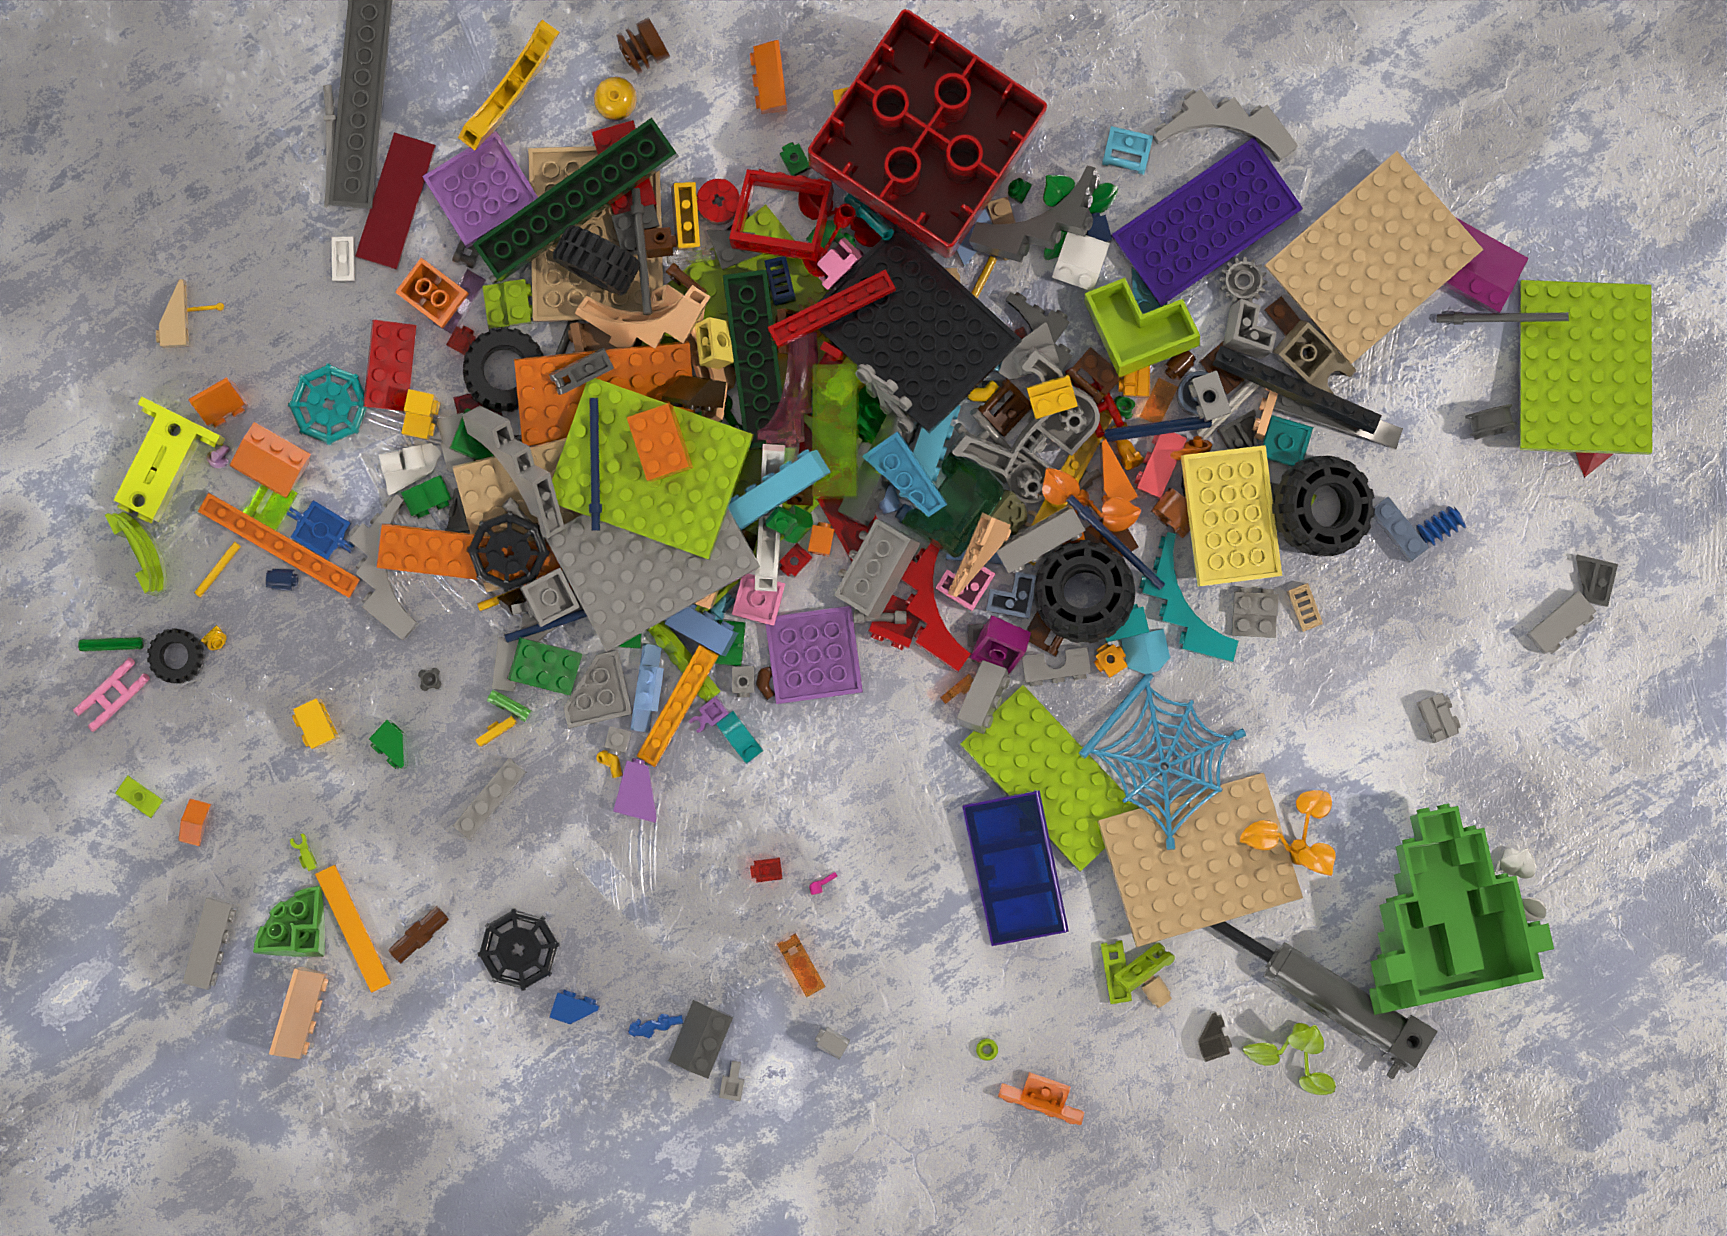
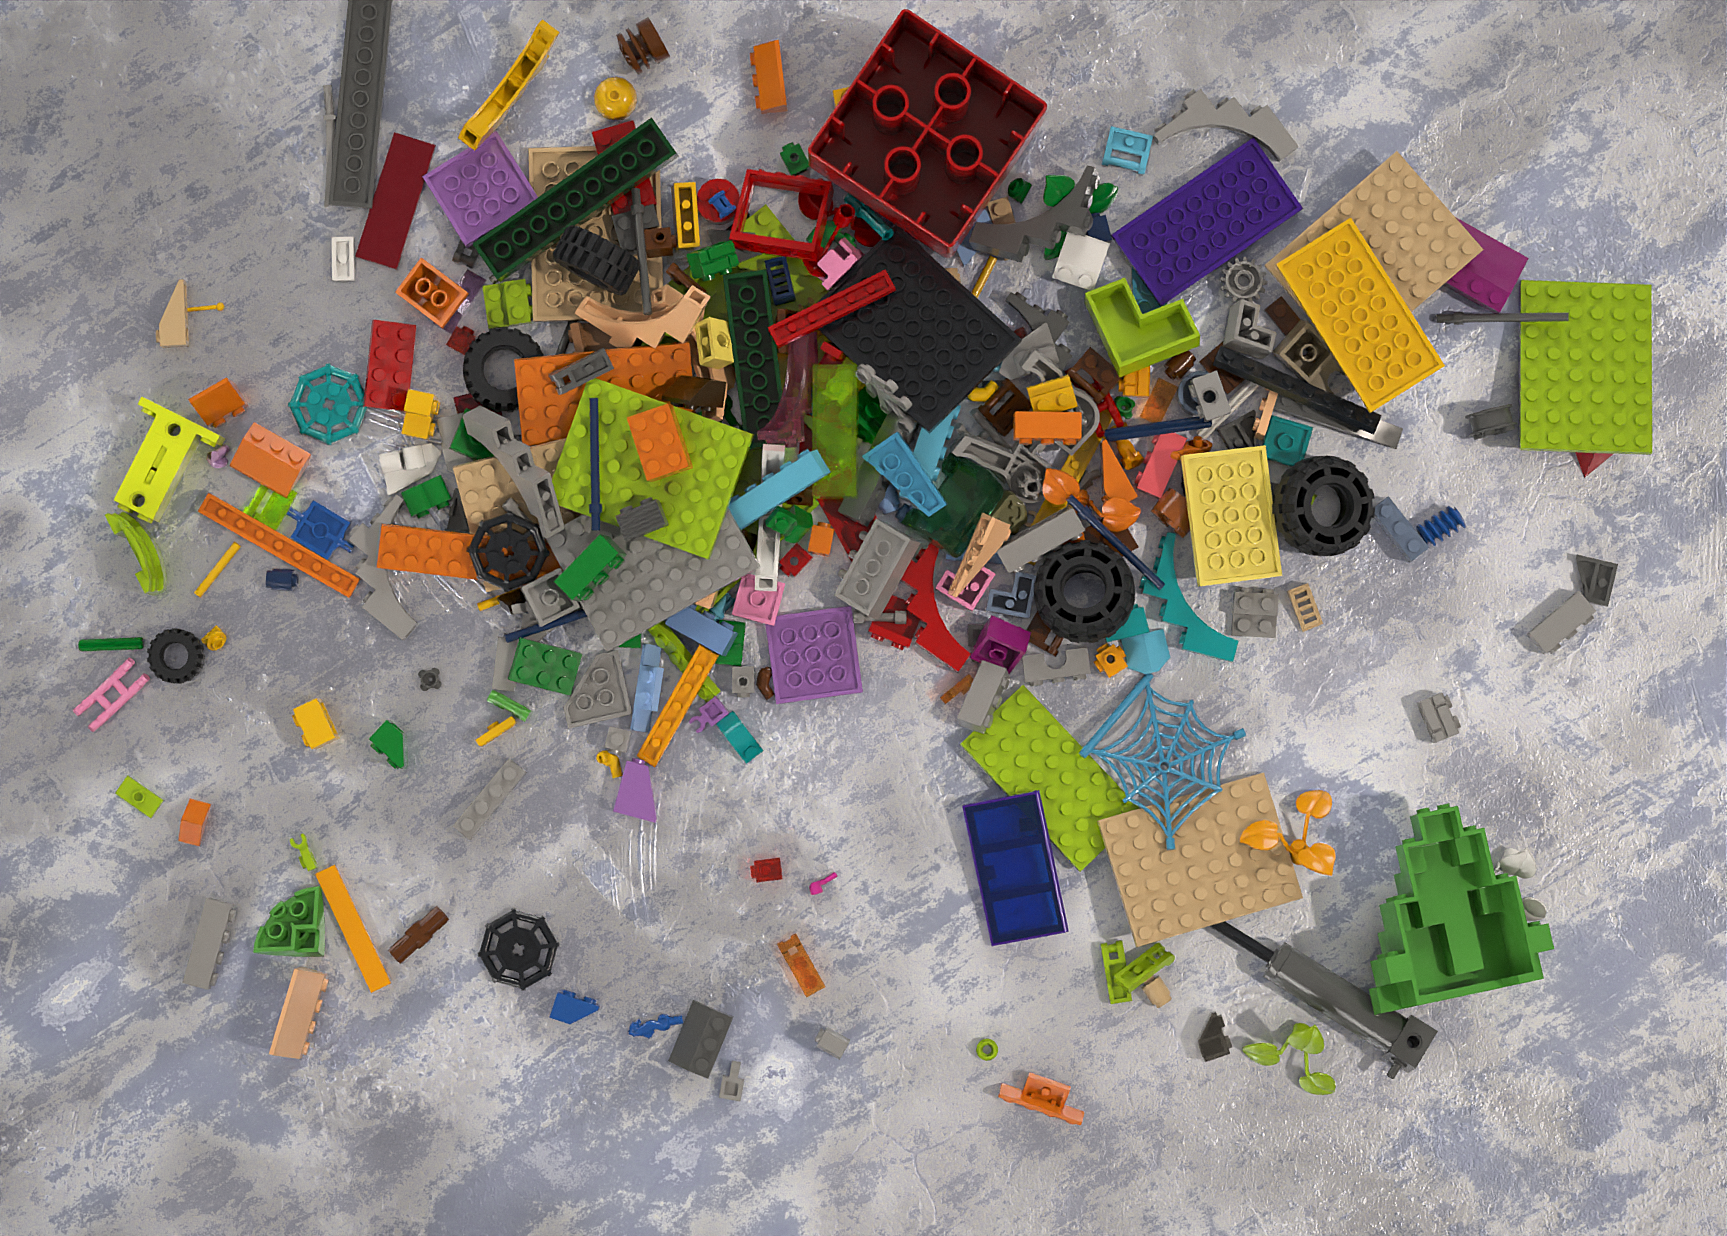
none -> green brick [554,534,627,601]
none -> dark grey brick [616,497,669,541]
none -> green brick [686,240,739,281]
none -> blue bush [708,190,736,219]
none -> orange brick [1013,411,1082,445]
none -> yellow plate [1276,217,1445,413]

